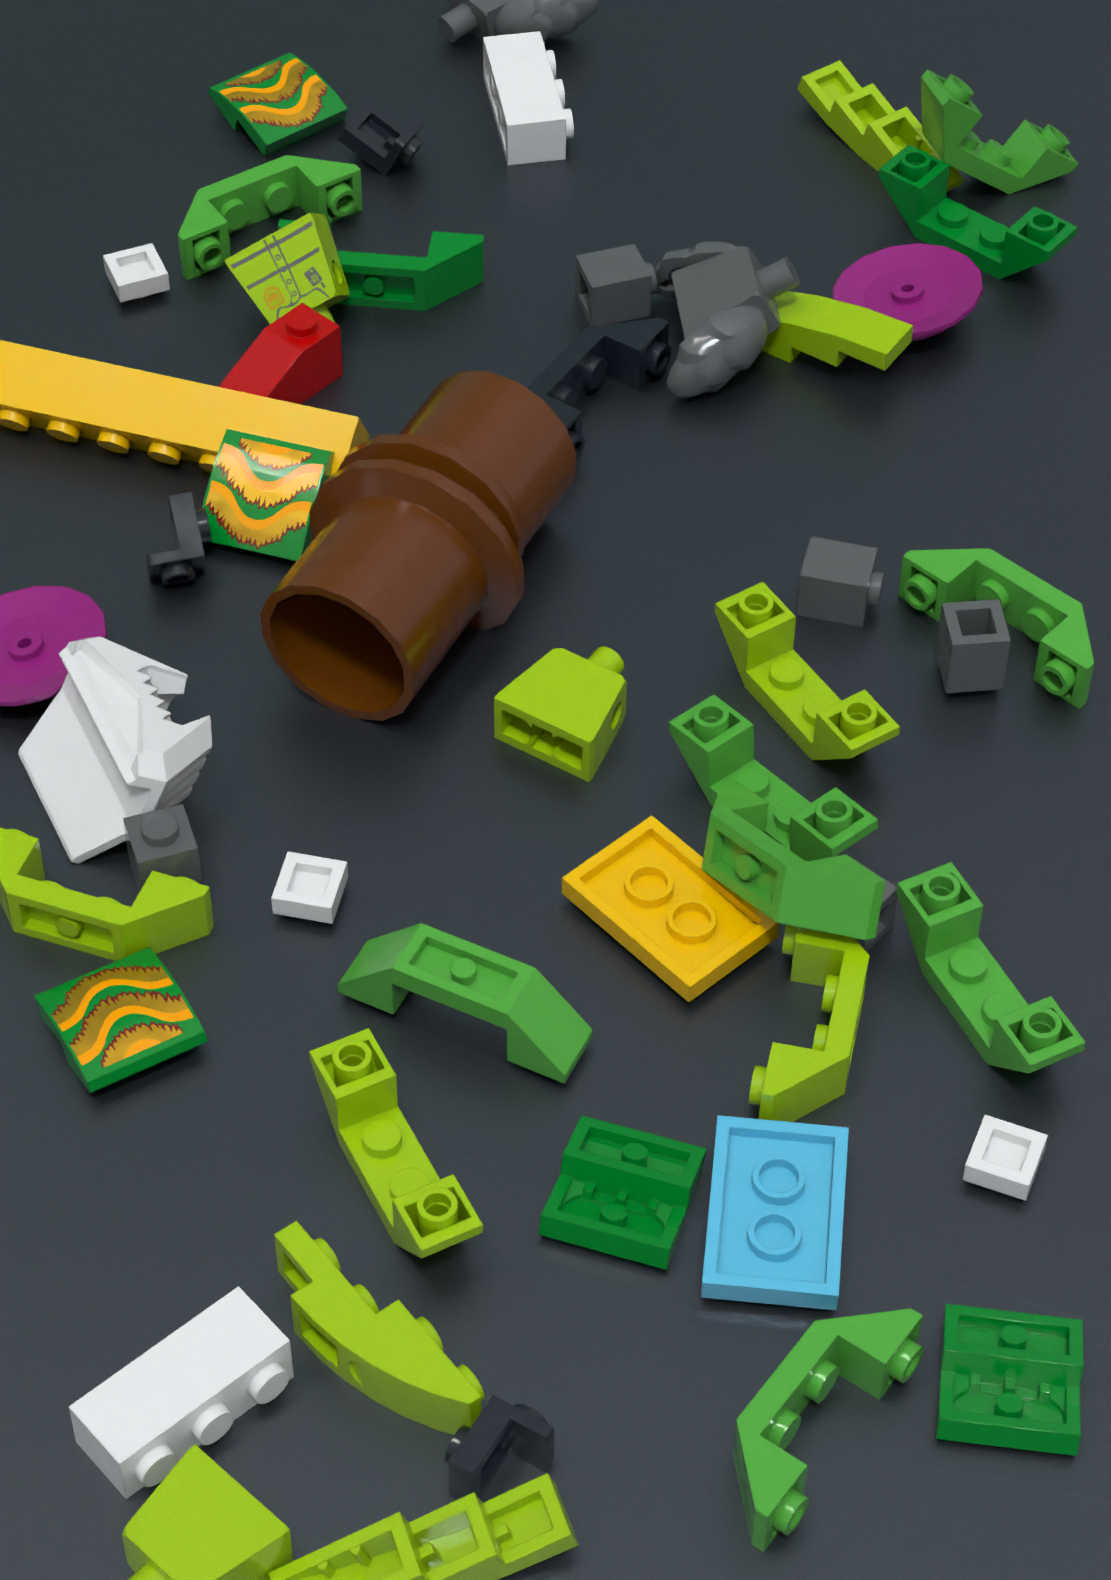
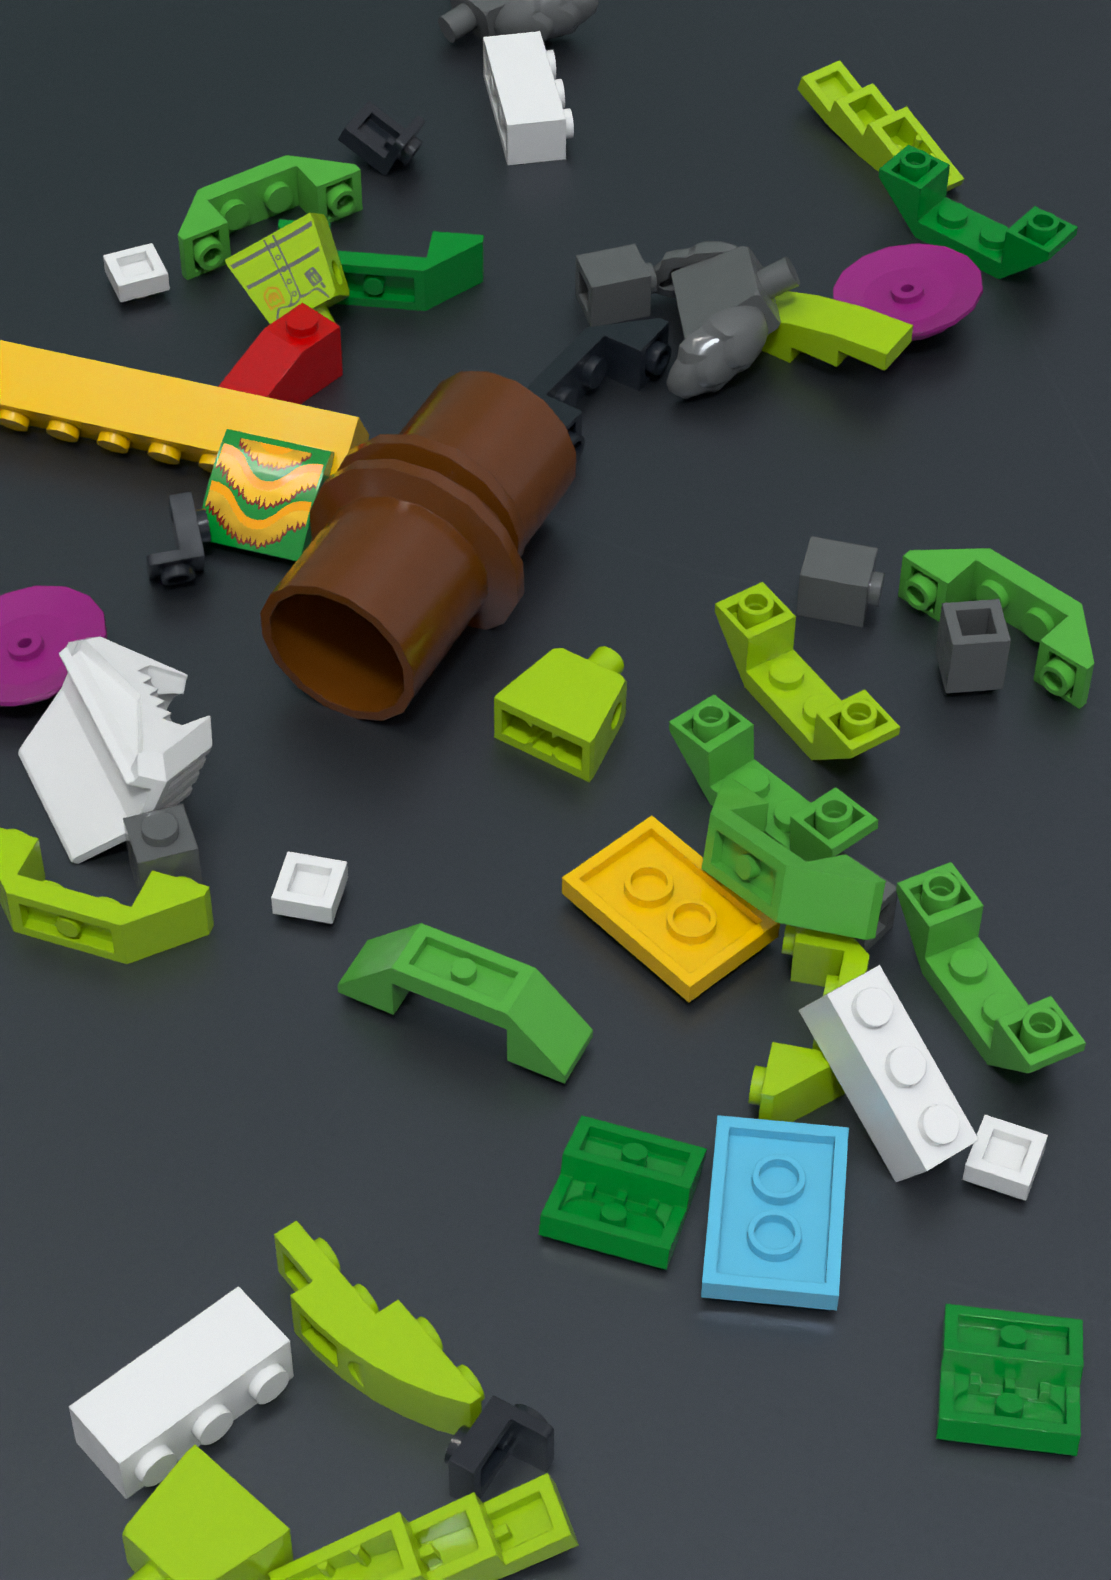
slope [34,947,208,1093] -> none
slope [208,52,348,156] -> none
lime slope [309,1028,483,1259] -> none
bright green slope [733,1308,924,1552] -> none
bright green slope [921,69,1079,194] -> none
none -> white brick [799,965,979,1182]

